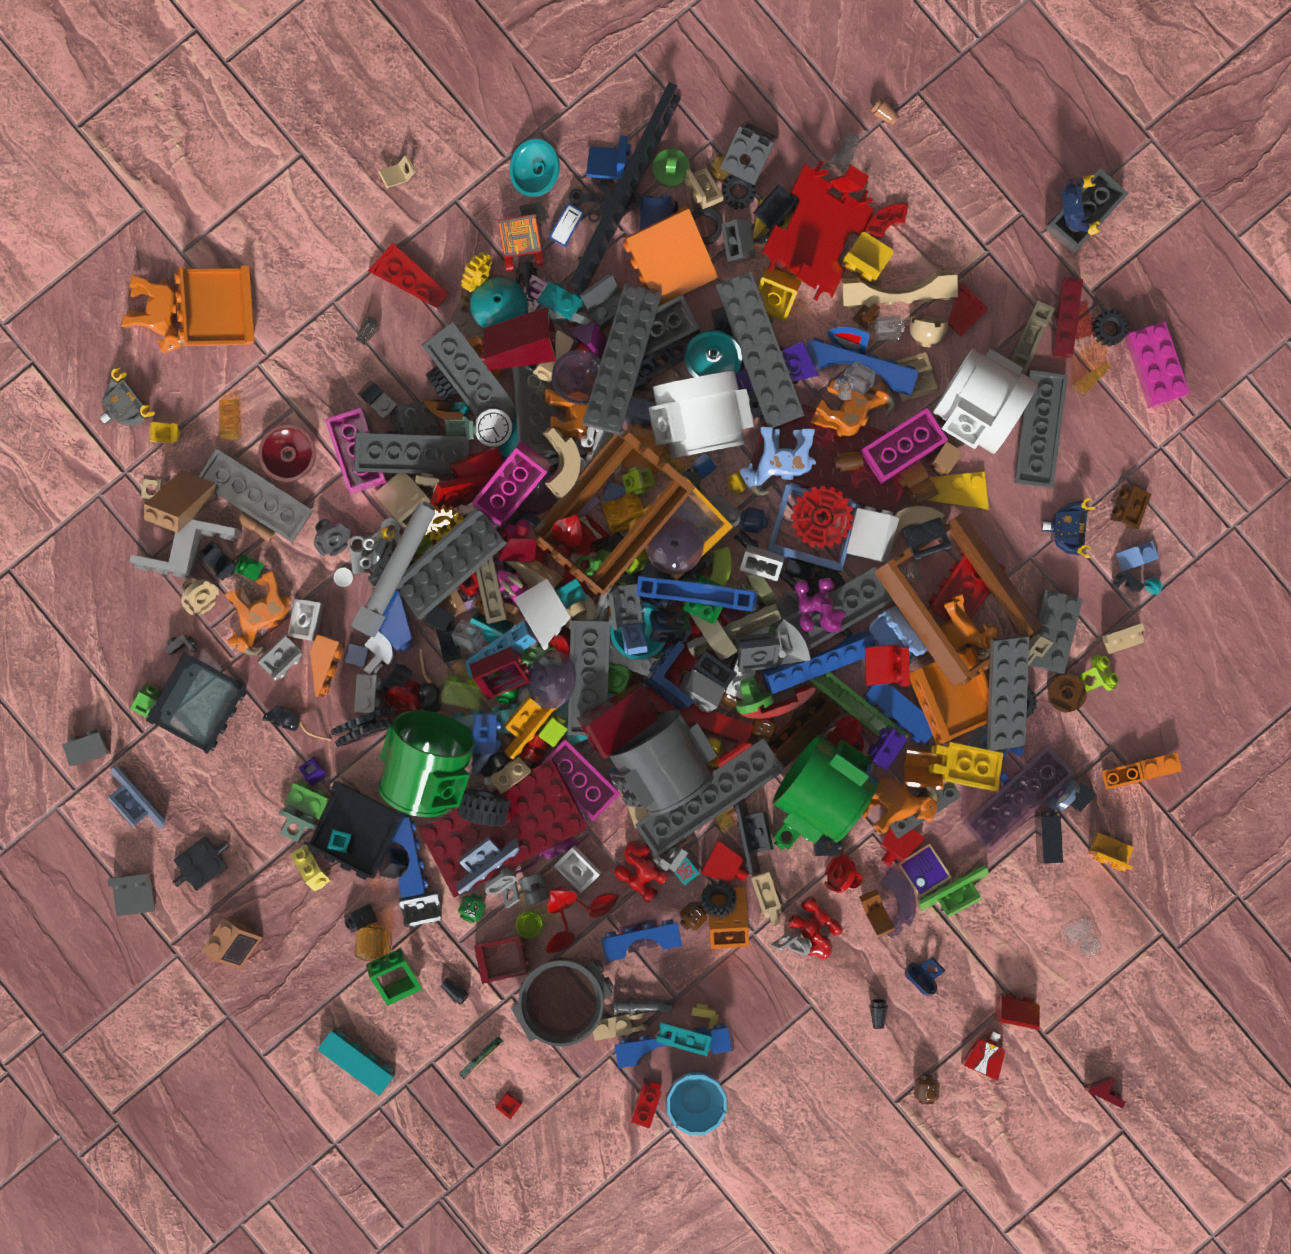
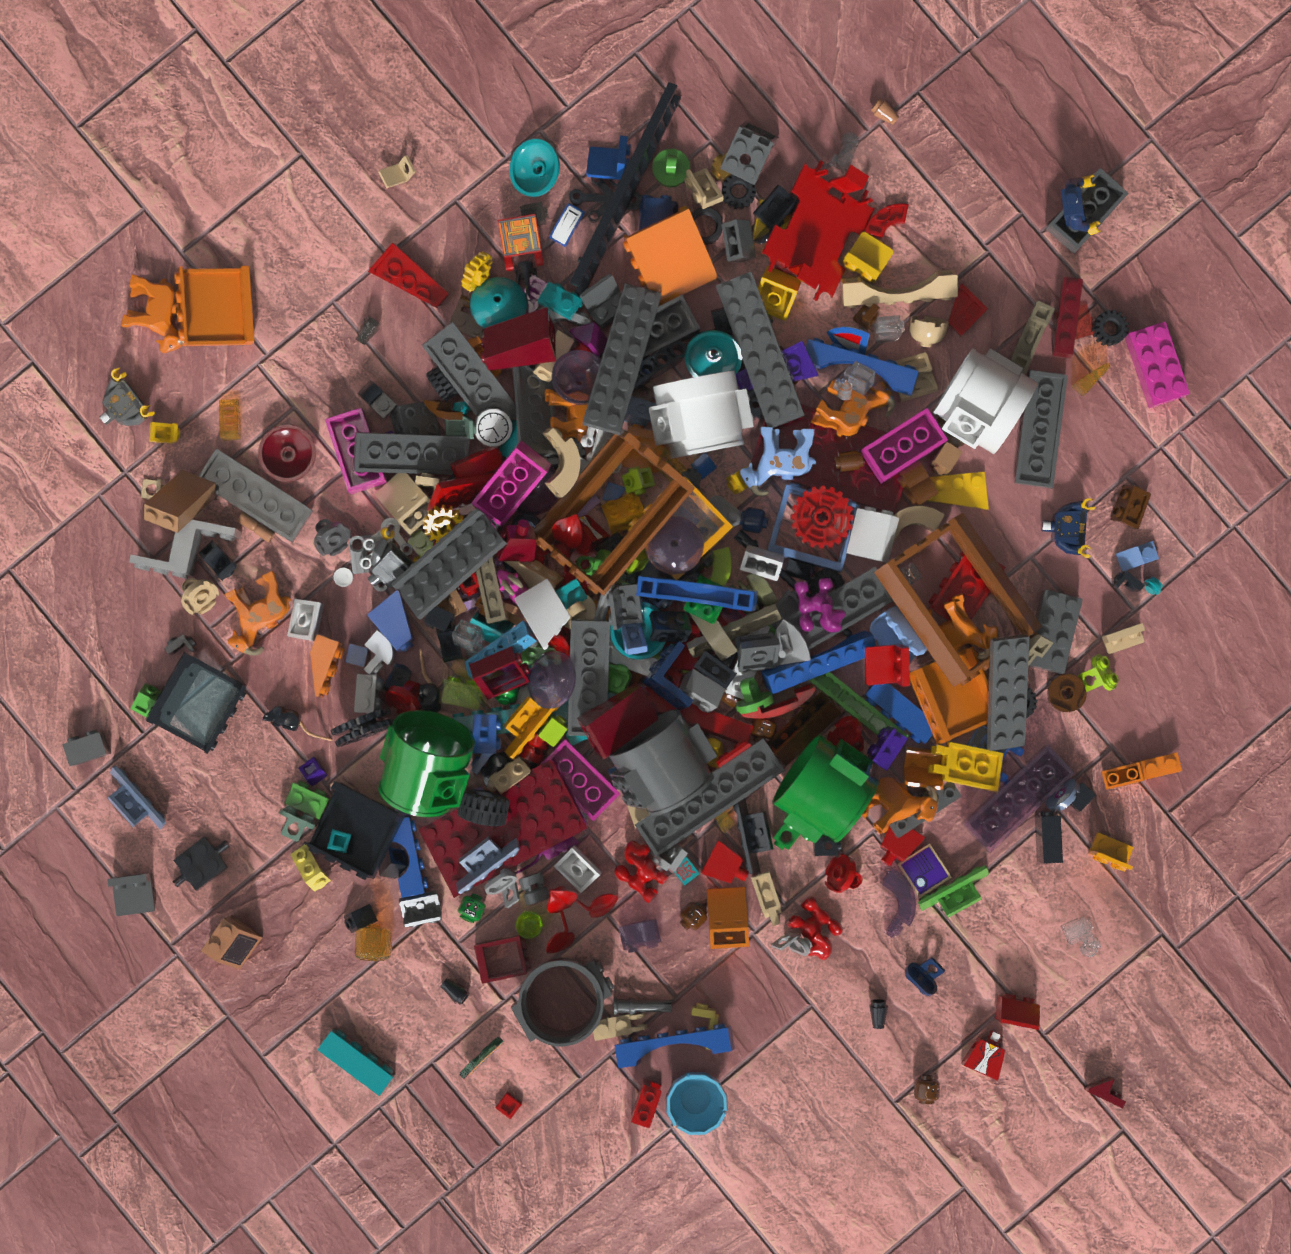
green brick [234,554,264,581] -> none
light grey bracket [257,634,303,681] -> none
light grey brick [351,501,436,638] -> none
green window [366,948,423,1006] -> none
blue arch [601,919,682,962] -> none
teal plate [656,1022,713,1056] -> none
black tyre [701,880,737,918] -> none
dark orange bracket [859,889,895,937] -> none
black plate [903,517,952,562] -> none

